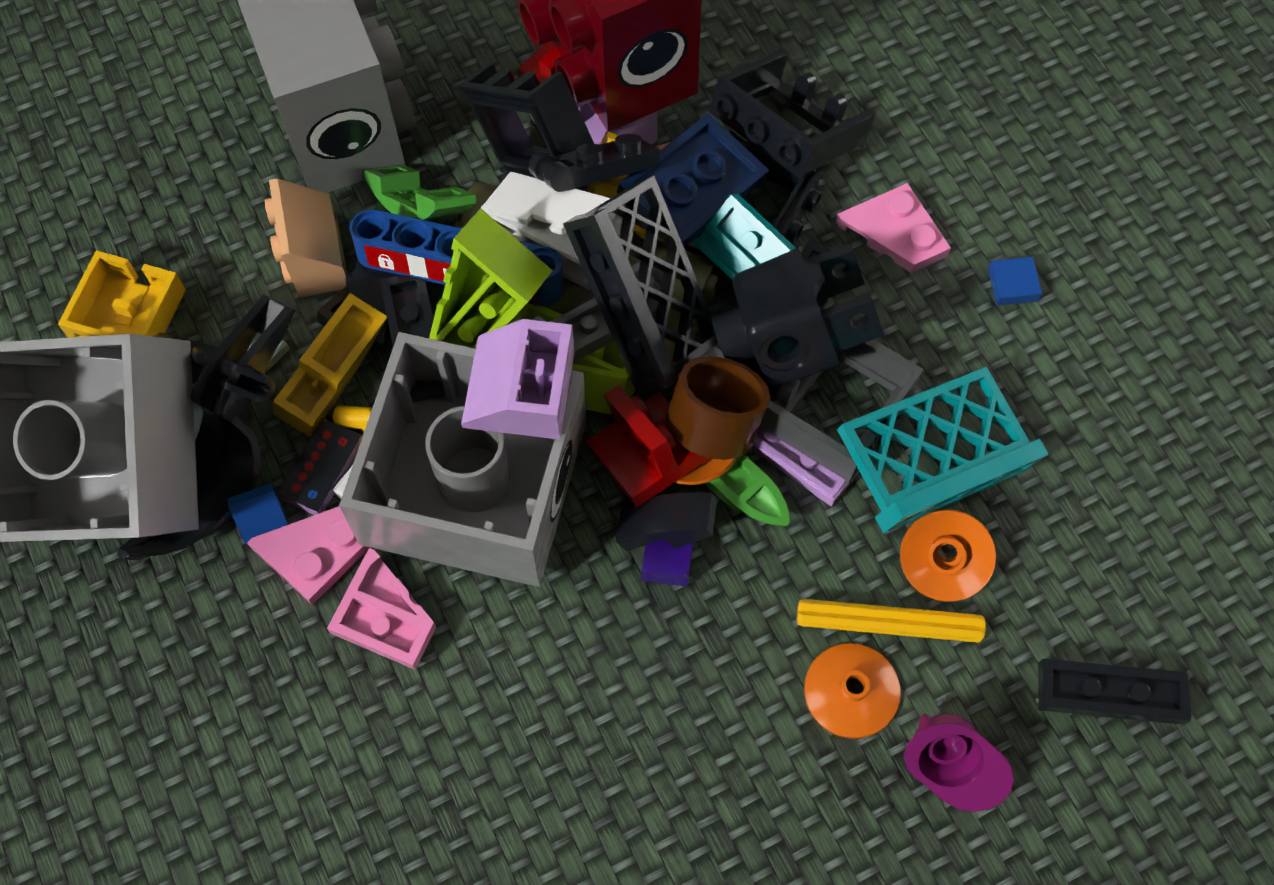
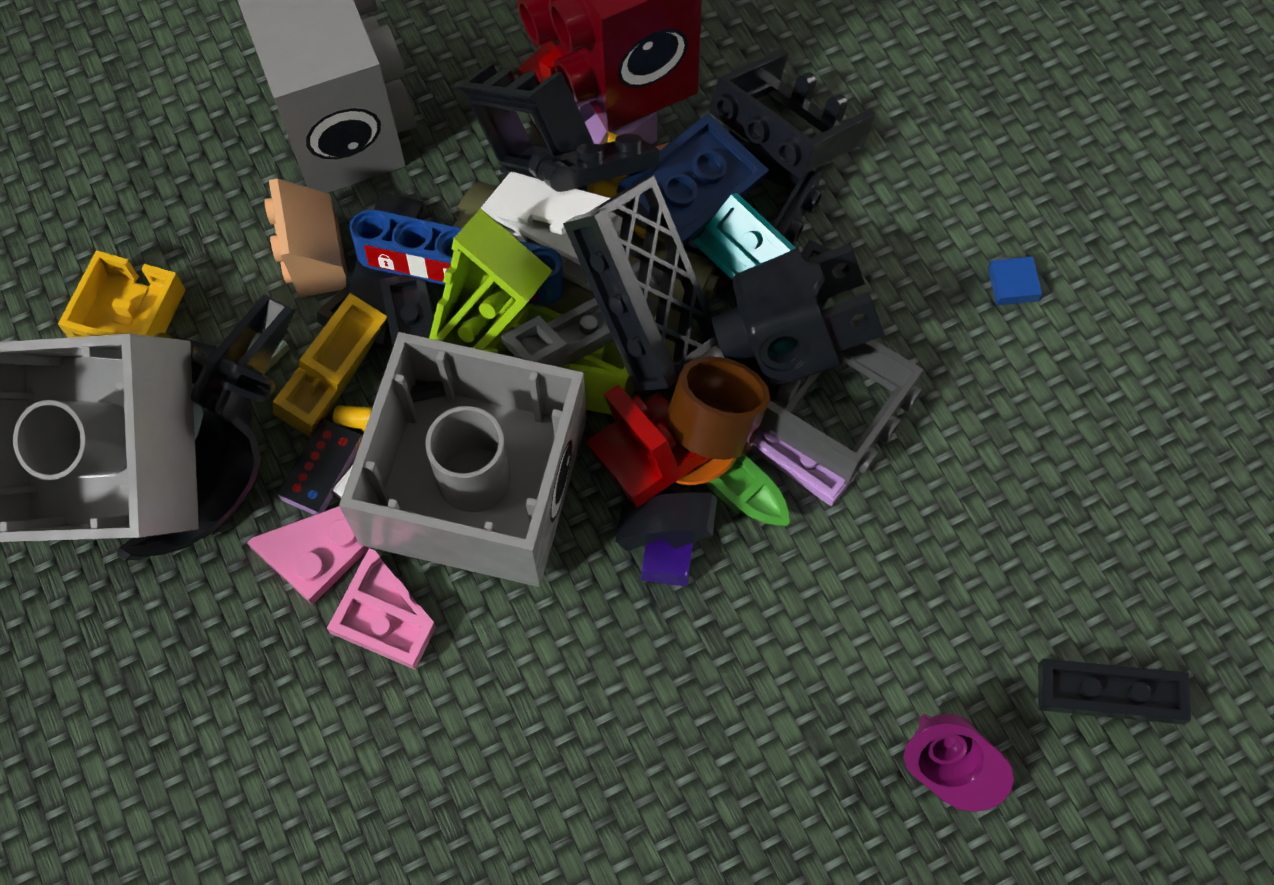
blue tile [227,483,289,543] -> none
bright green slope [363,164,476,221] -> none
lavender slope [461,319,575,440] -> none
yellow axle [796,599,986,643] -> none
orange dish [804,643,900,739] -> none
bright pink wing [835,183,951,273] -> none
teal fence [837,367,1049,534] -> none
orange dish [900,509,996,602] -> none

